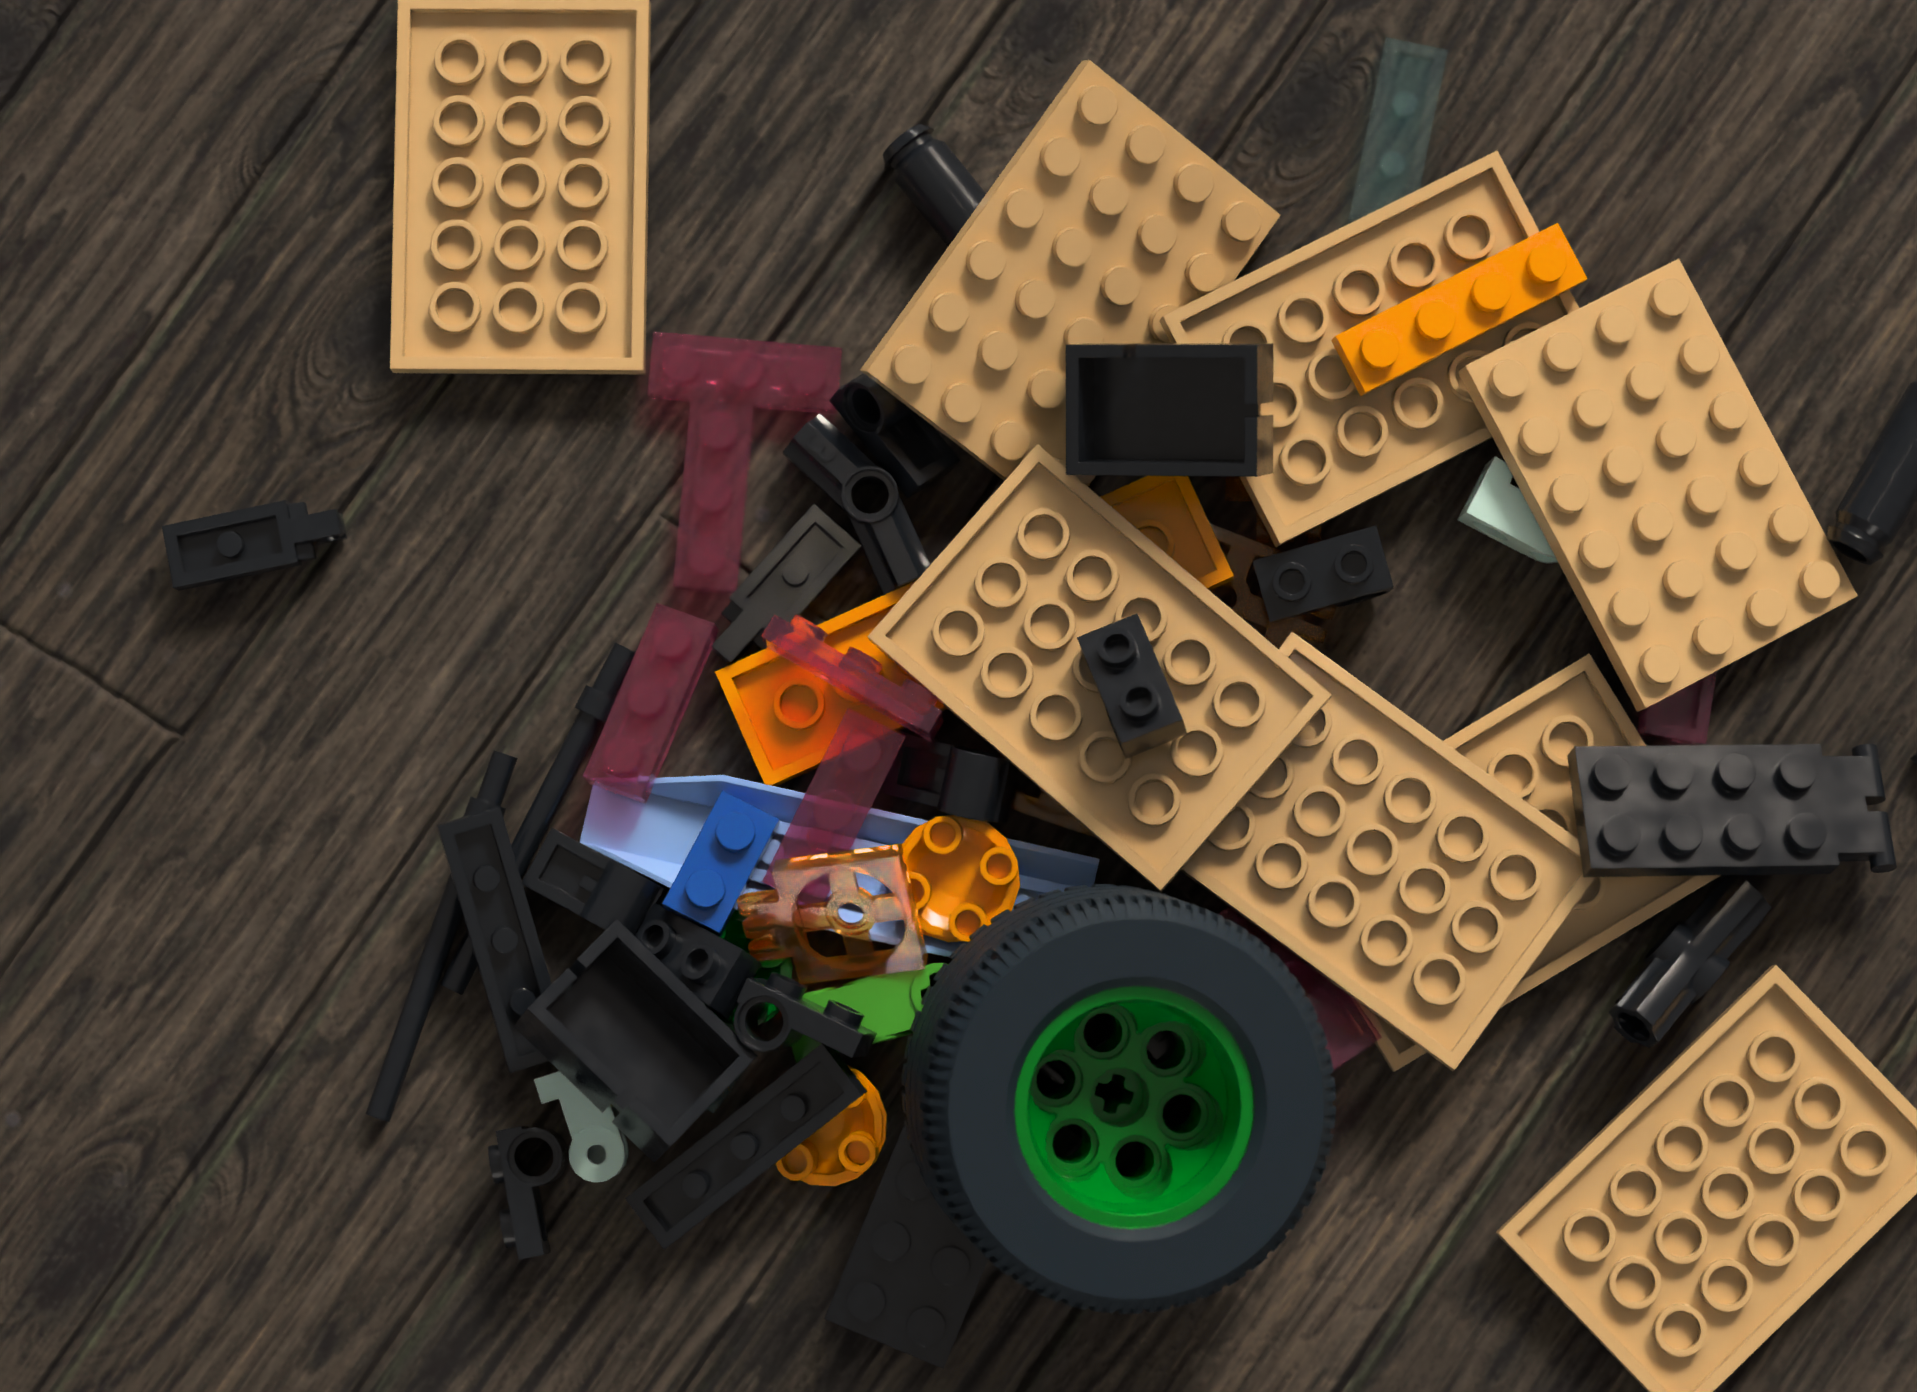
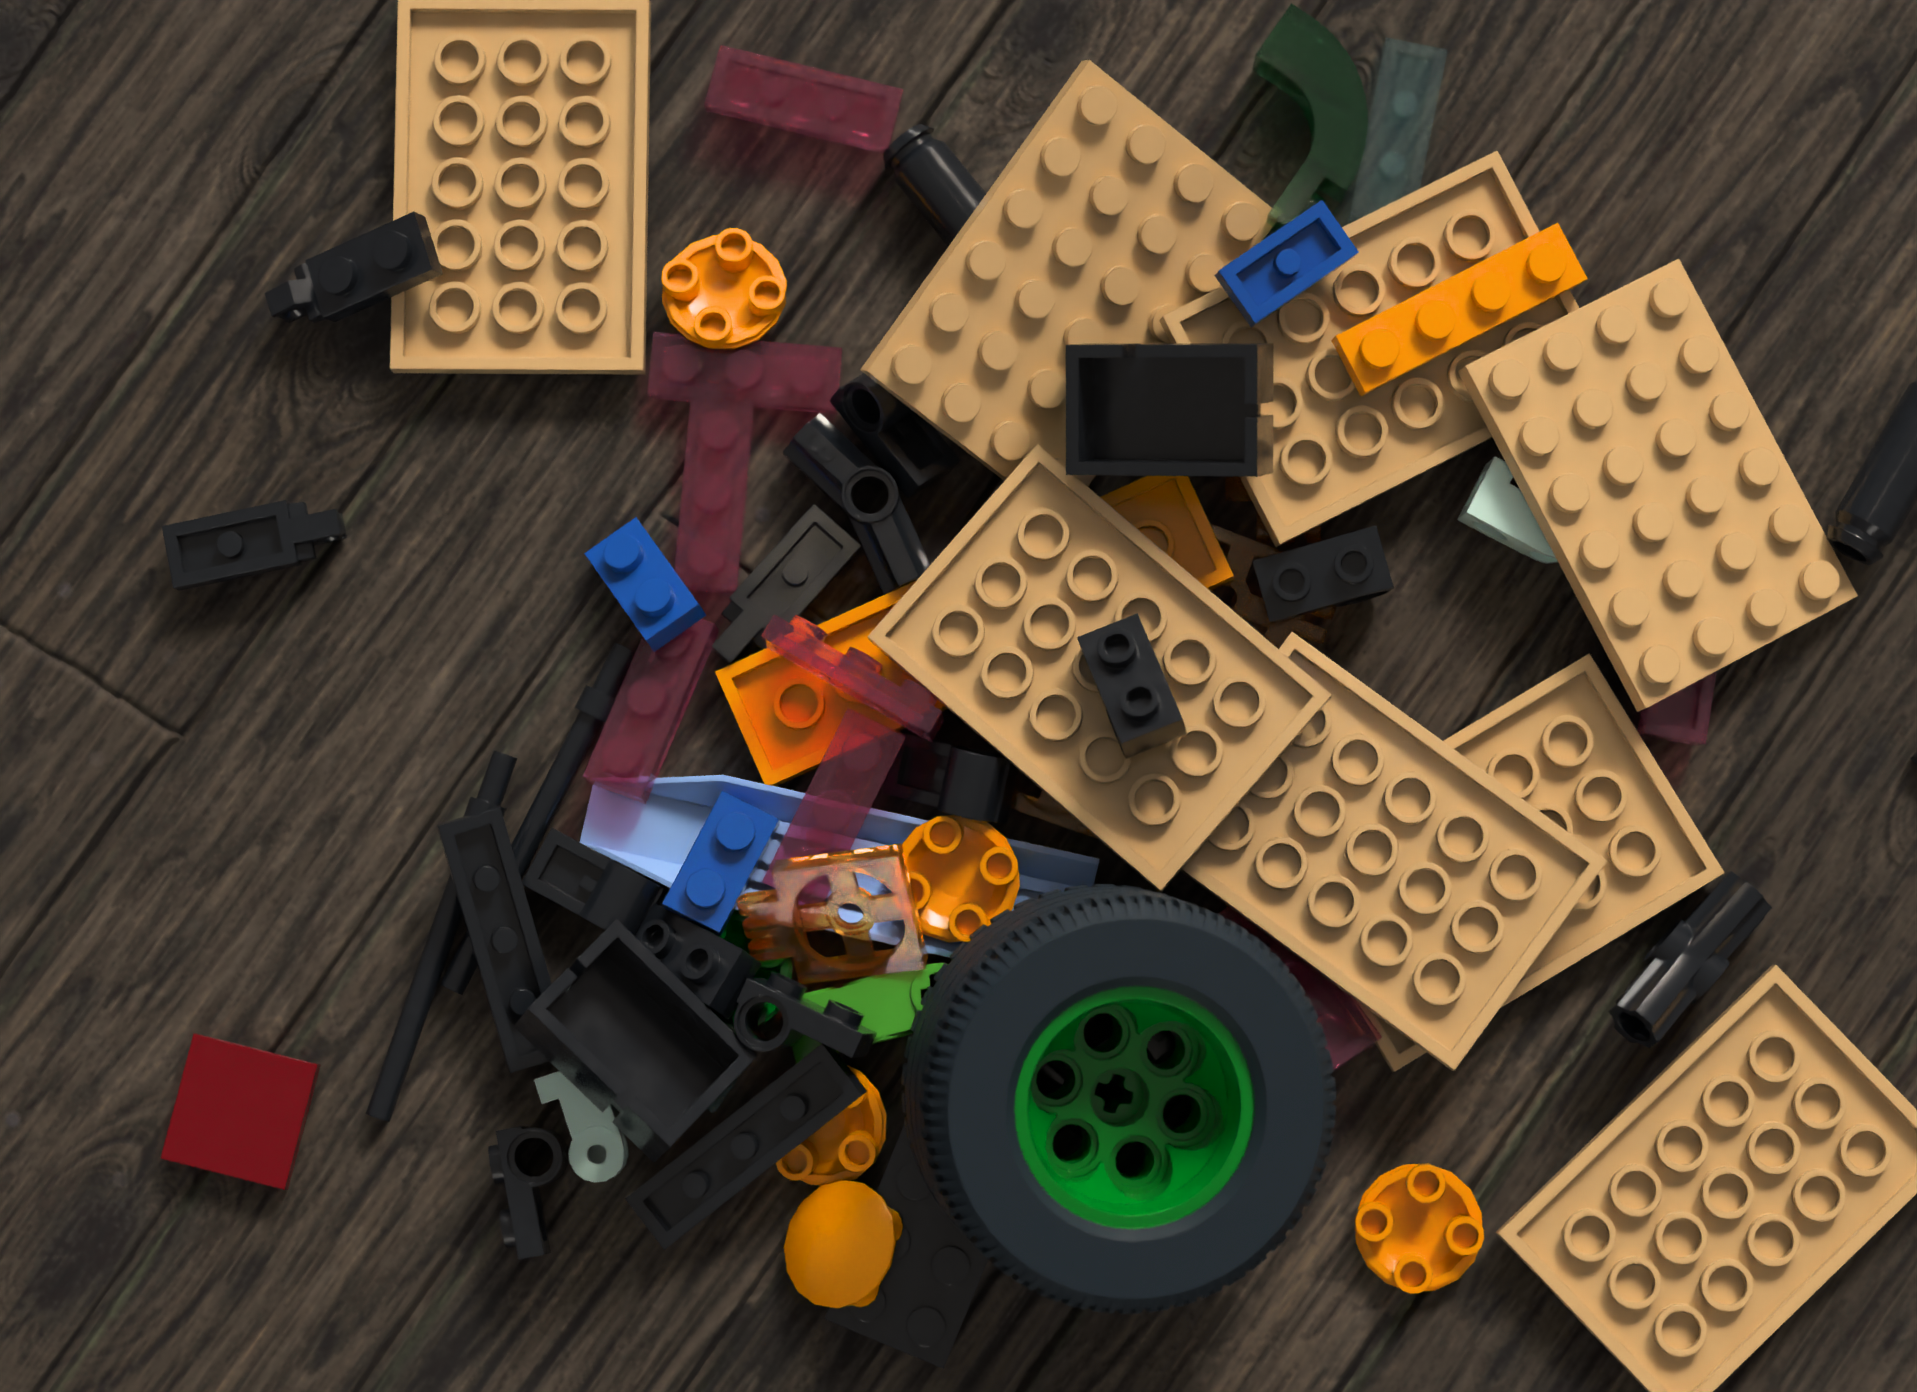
black hinge [1567,744,1897,877] -> none
none -> dark red tile [160,1033,321,1190]
none -> black hinge [265,211,443,323]
none -> blue plate [584,517,706,652]
none -> light orange dish [661,228,787,349]
none -> clear pink plate [704,45,904,154]
none -> light orange dish [784,1180,903,1309]
none -> blue plate [1214,200,1359,328]
none -> clear green arch [1252,3,1368,233]
none -> light orange dish [1355,1163,1484,1294]

